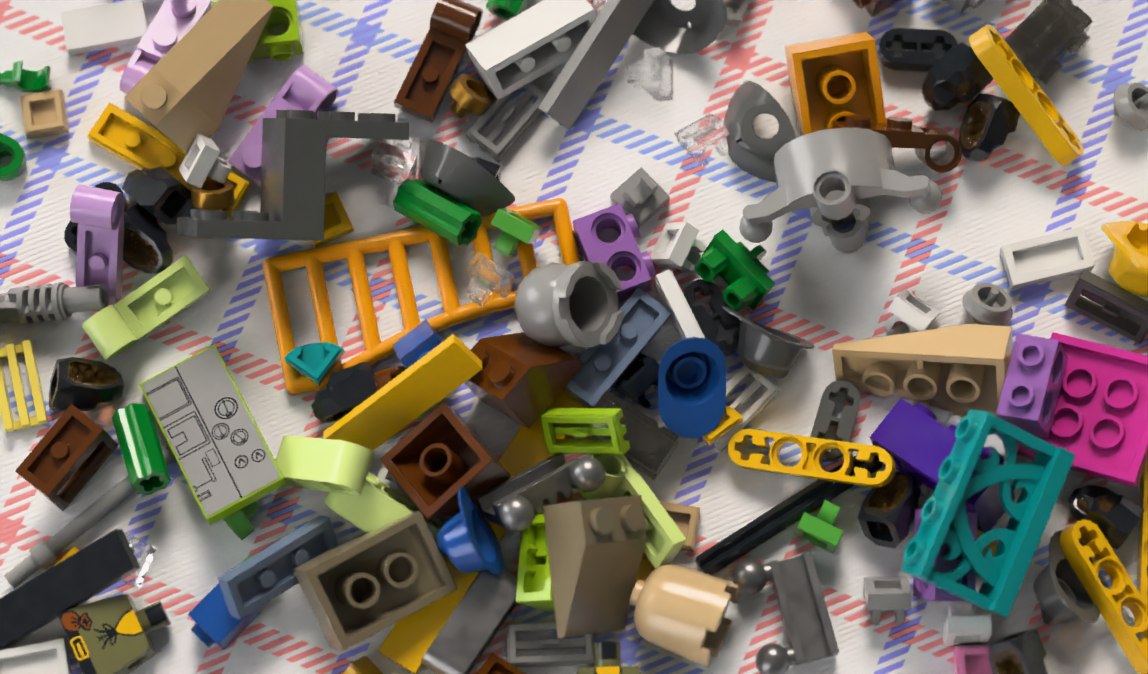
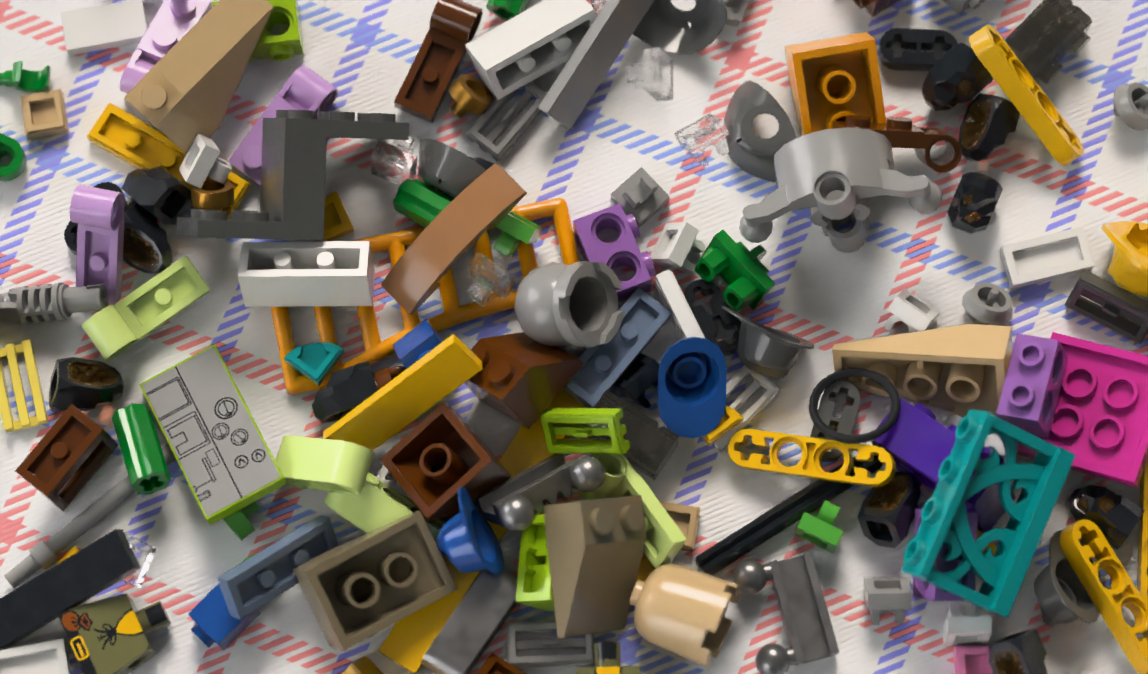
none -> white brick [238,241,375,307]
none -> medium nougat slope [381,163,527,315]
none -> black tyre [809,368,901,444]
none -> black rock [947,172,1003,234]

